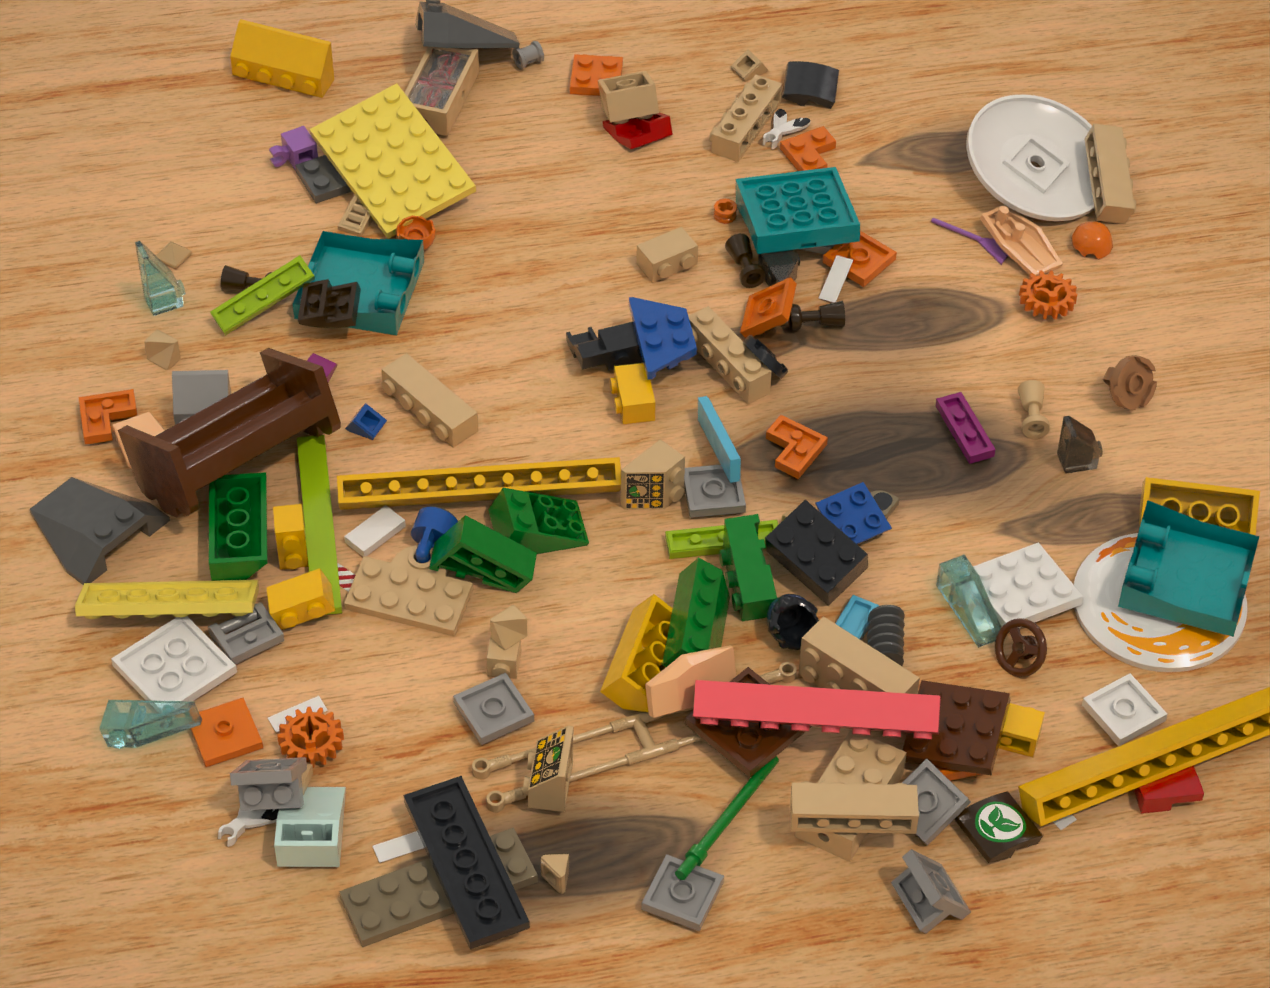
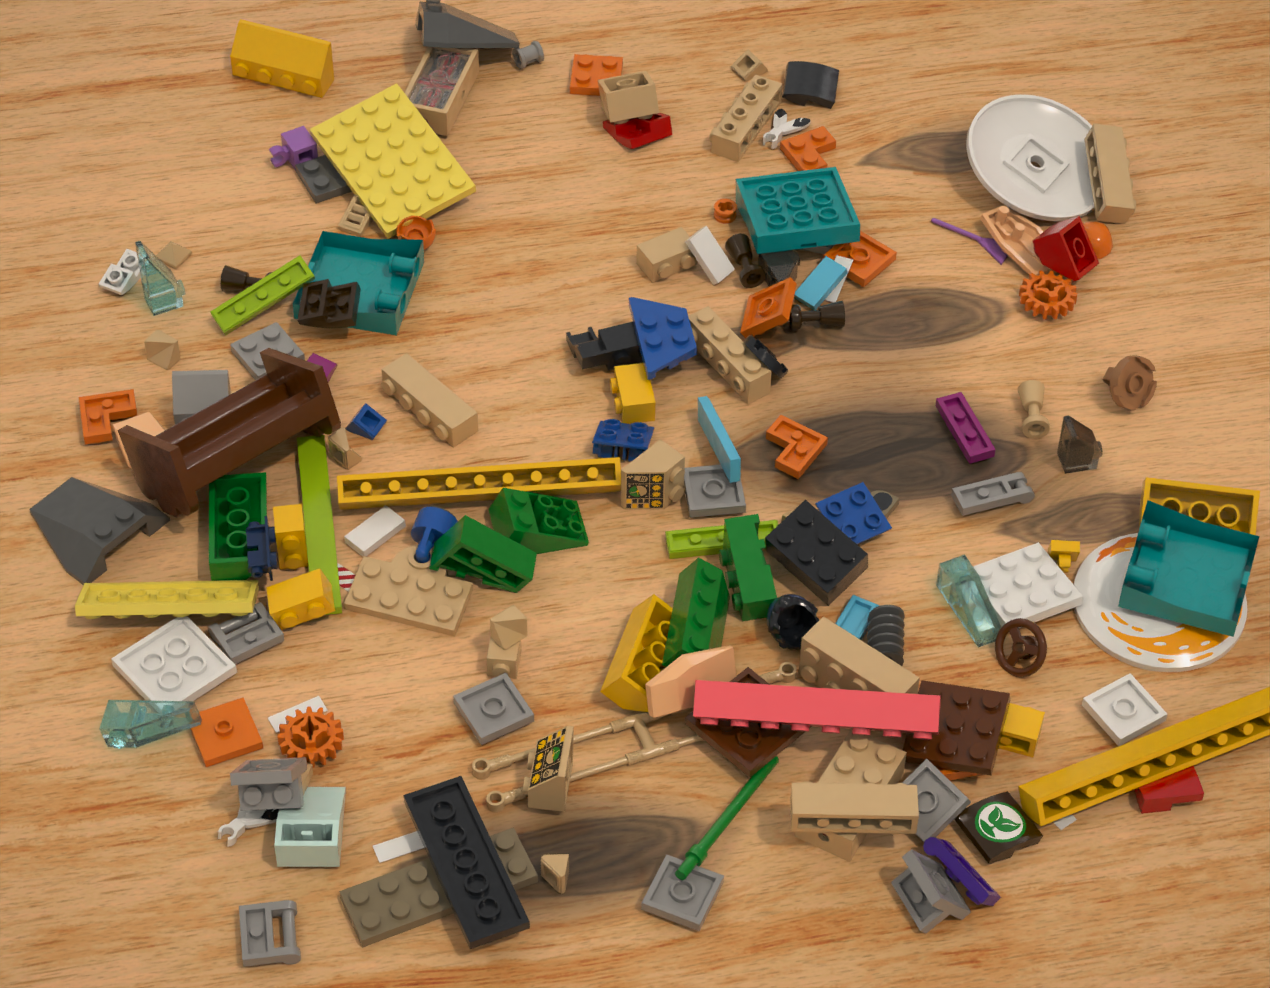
none -> white slope [98,249,151,295]
none -> light grey plate [230,322,305,380]
none -> light grey plate [239,900,301,967]
none -> dark blue hinge [246,516,278,581]
none -> tan slope [328,427,362,470]
none -> blue hinge [592,419,655,461]
none -> white tile [685,226,735,285]
none -> medium azure tile [794,256,848,310]
none -> dark purple plate [923,837,1001,906]
none -> light grey plate [951,472,1035,516]
none -> red slope [1032,216,1099,281]
none -> yellow tile [1048,540,1080,573]

